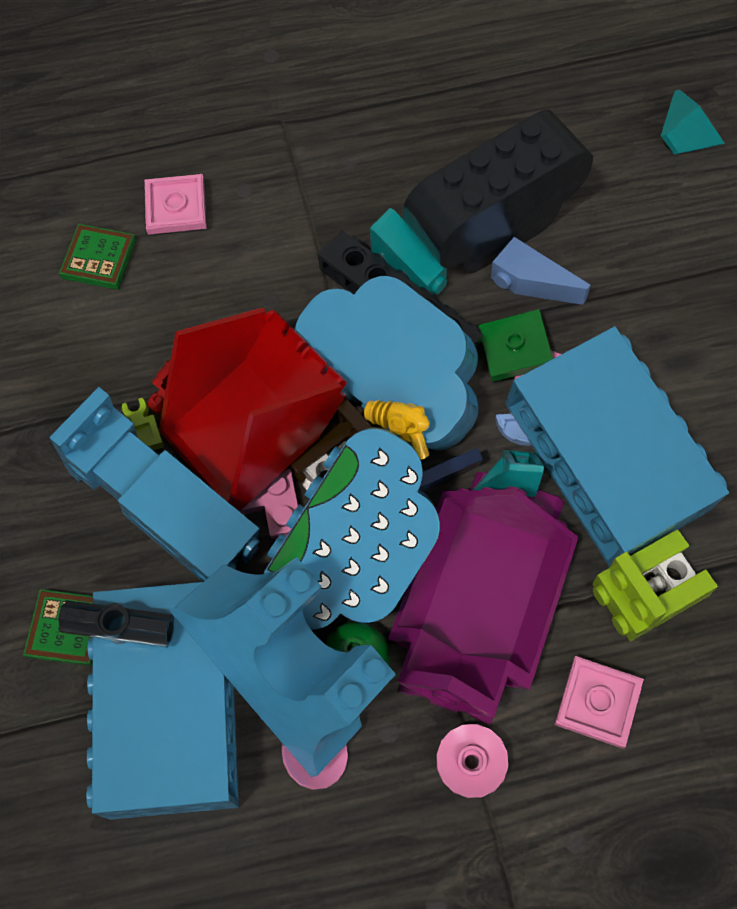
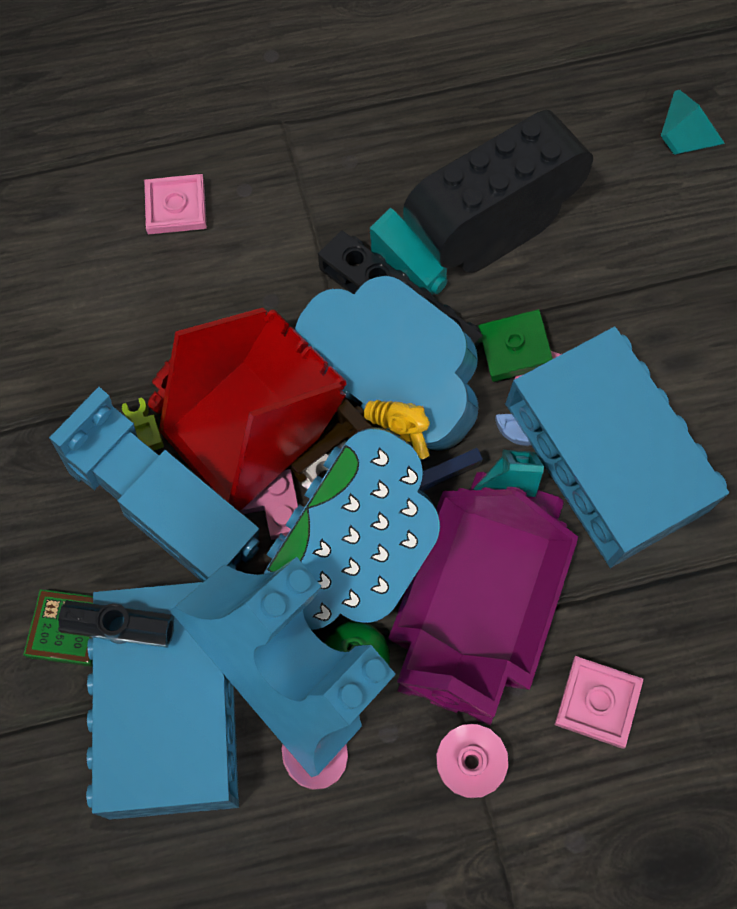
tile [59,224,136,290] -> none
medium blue slope [490,237,591,305] -> none
lime brick [592,529,718,642] -> none

